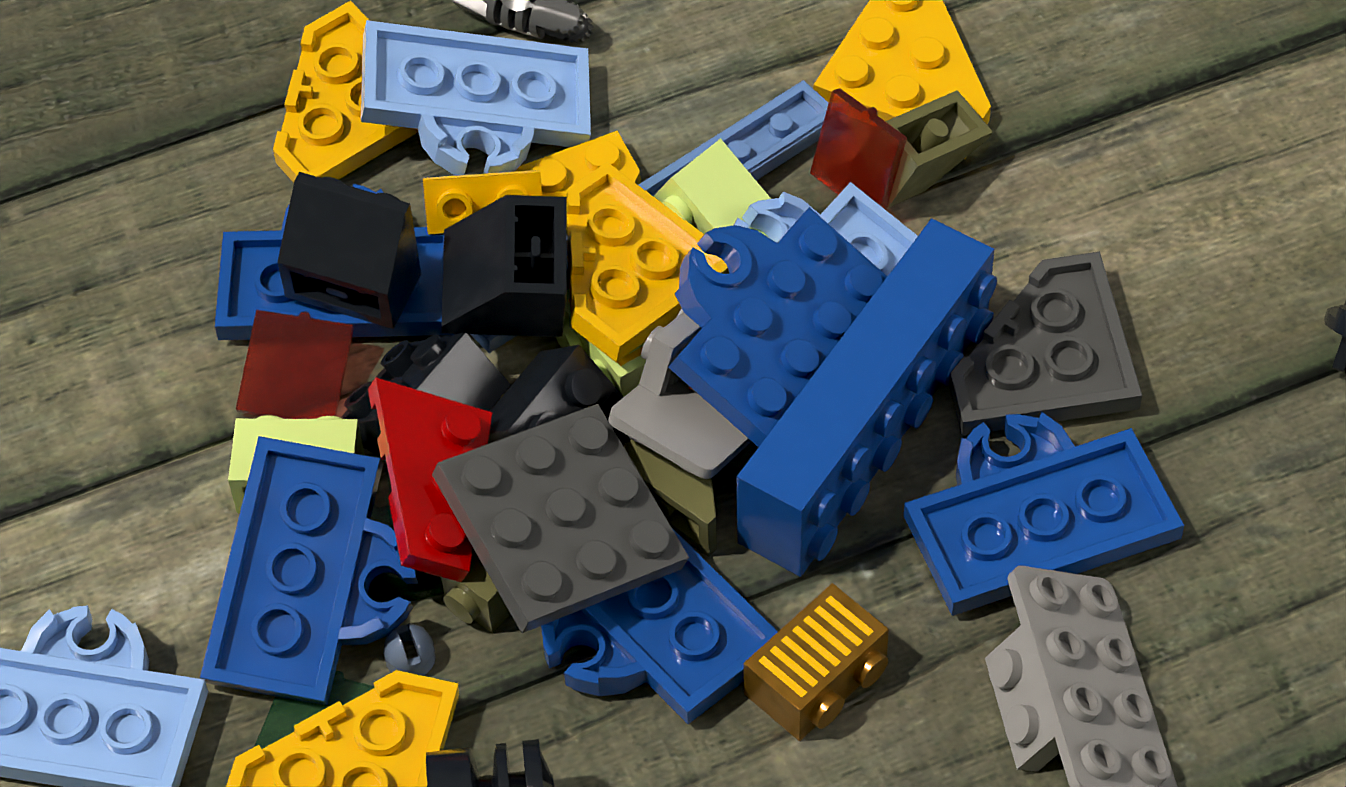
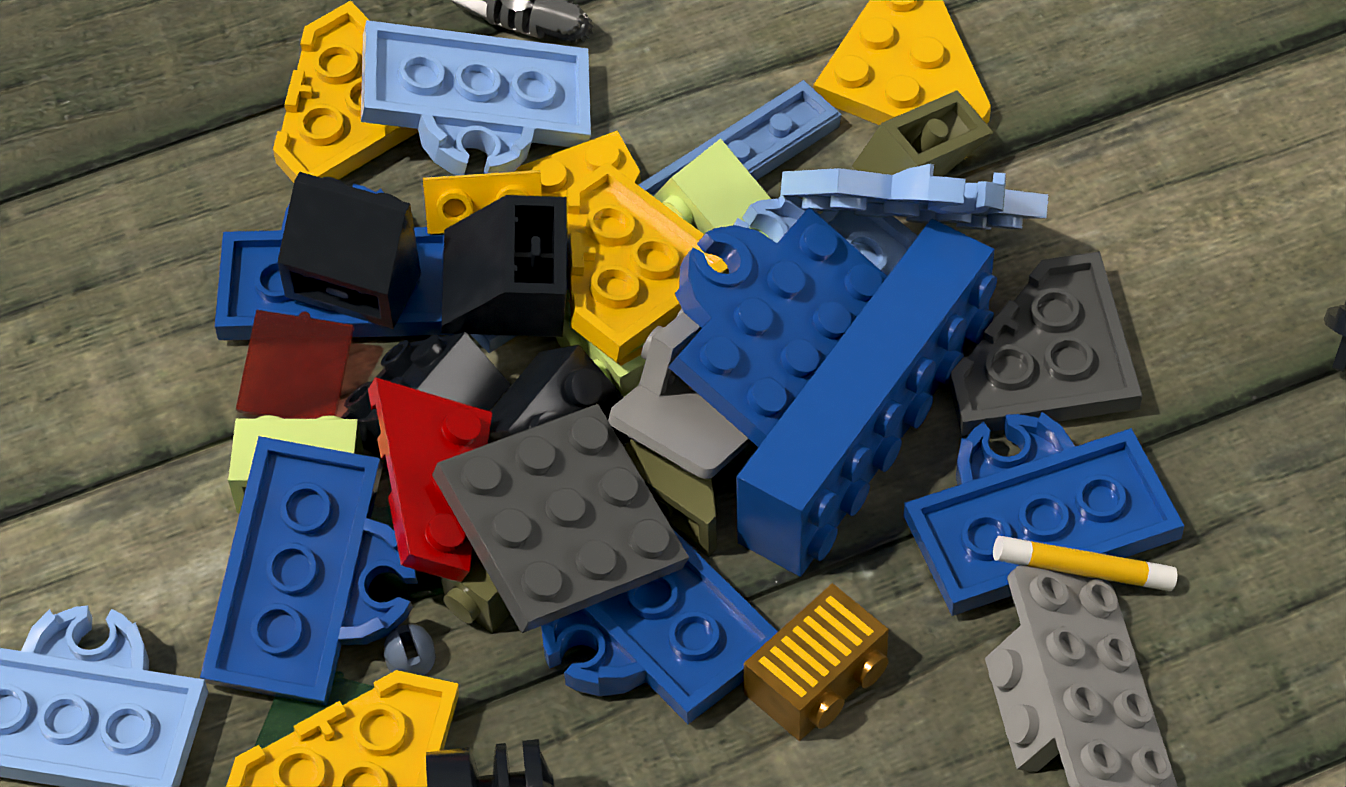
clear red piece [810,88,907,210] -> none
none -> light blue plate [780,164,1048,230]
none -> yellow bar [993,536,1177,591]

